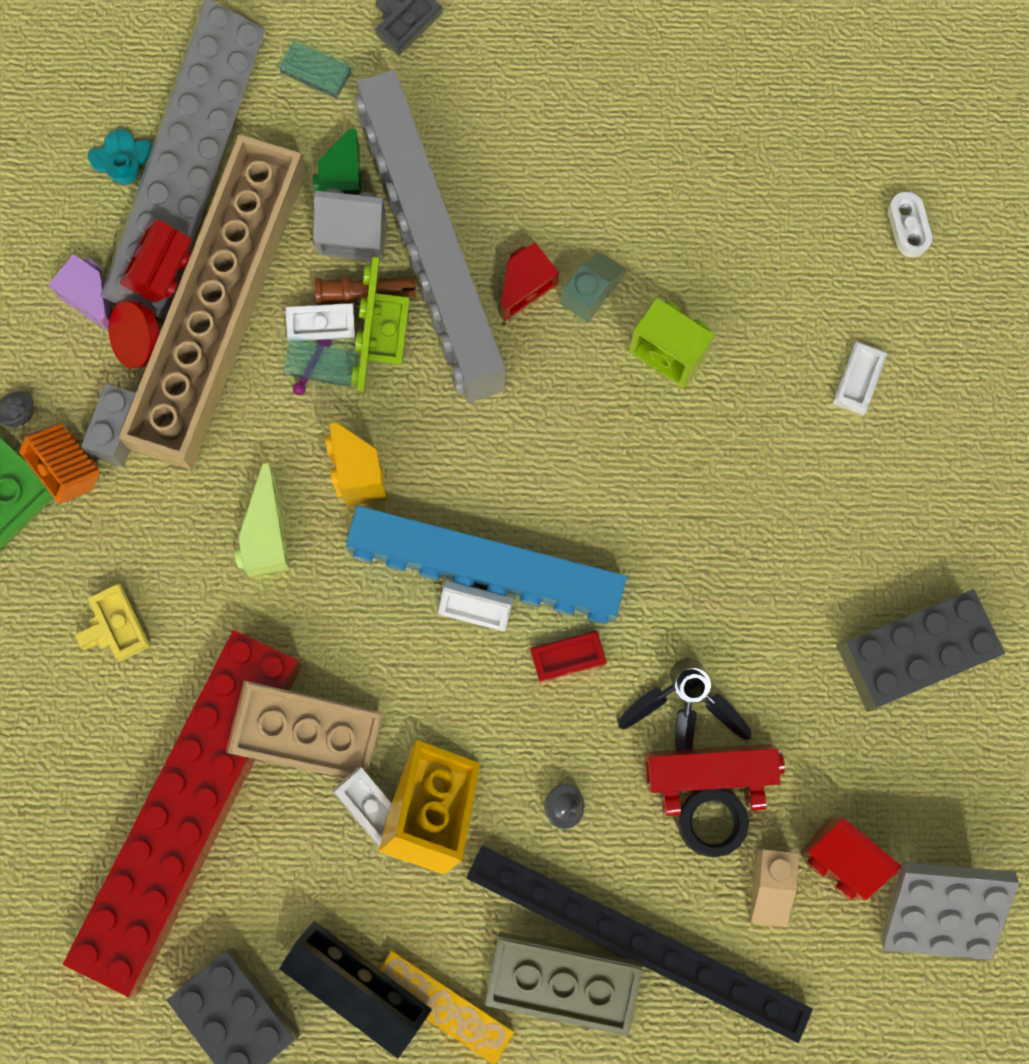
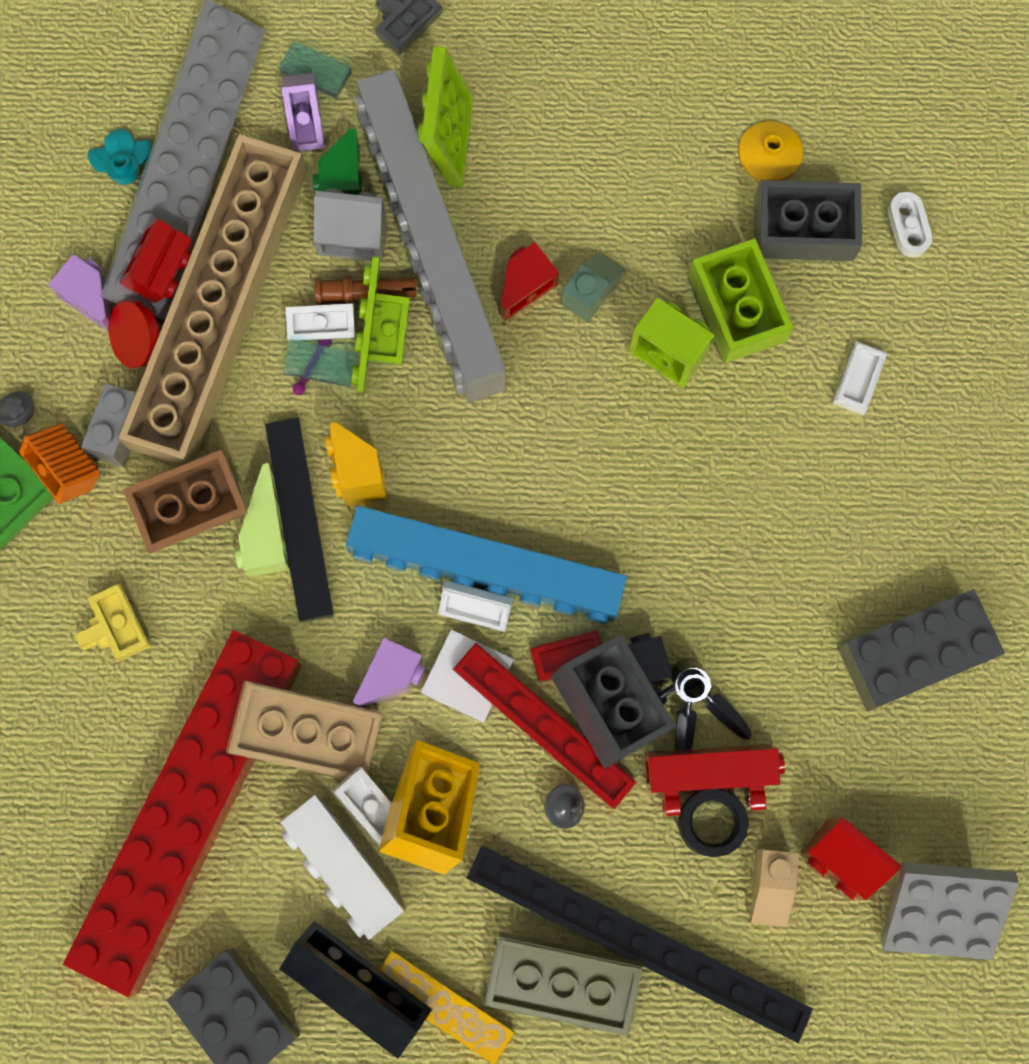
none -> medium nougat slope [123,449,248,554]
none -> black tile [265,417,335,623]
none -> white brick [280,795,406,940]
none -> lavender slope [281,73,325,151]
none -> lavender slope [353,638,426,708]
none -> lime plate [418,47,474,187]
none -> white tile [420,630,514,724]
none -> red tile [452,643,637,810]
none -> dark grey slope [551,634,676,769]
none -> black brick [628,633,673,685]
none -> lime brick [688,238,794,364]
none -> yellow dish [738,121,803,181]
none -> dark grey brick [754,180,862,261]

